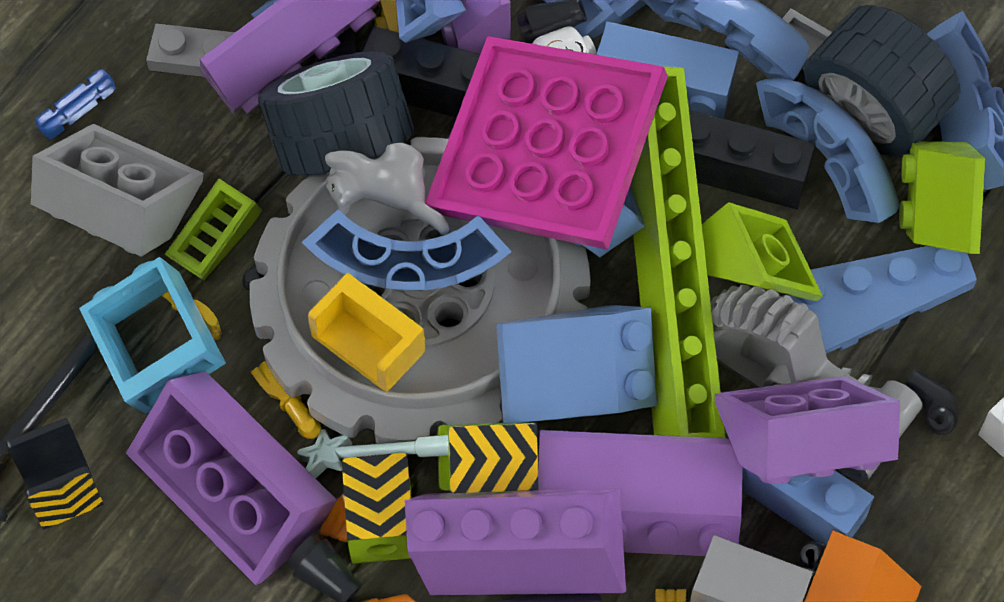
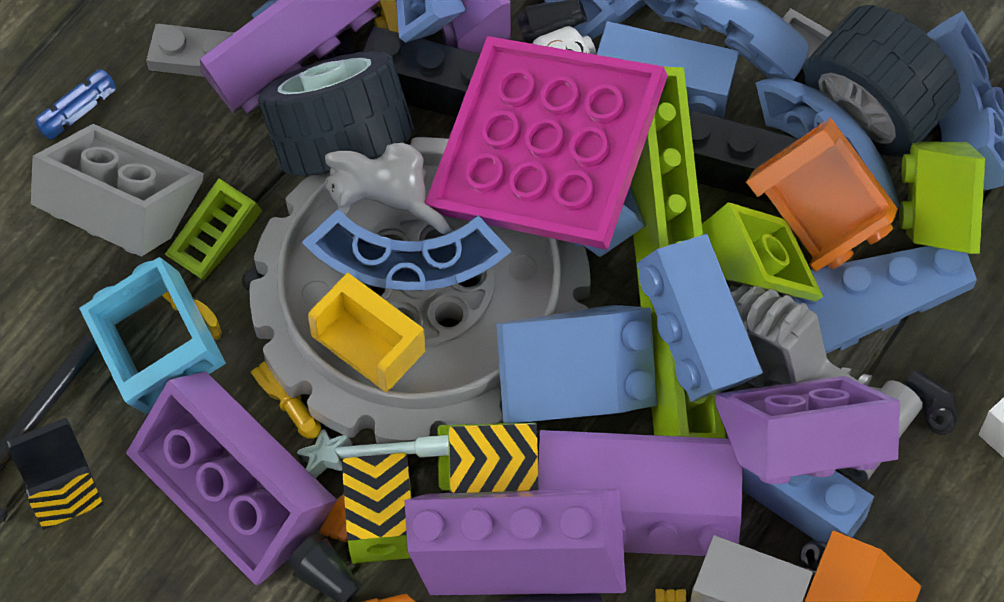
none -> medium blue brick [637,234,763,402]
none -> orange panel [747,117,898,272]

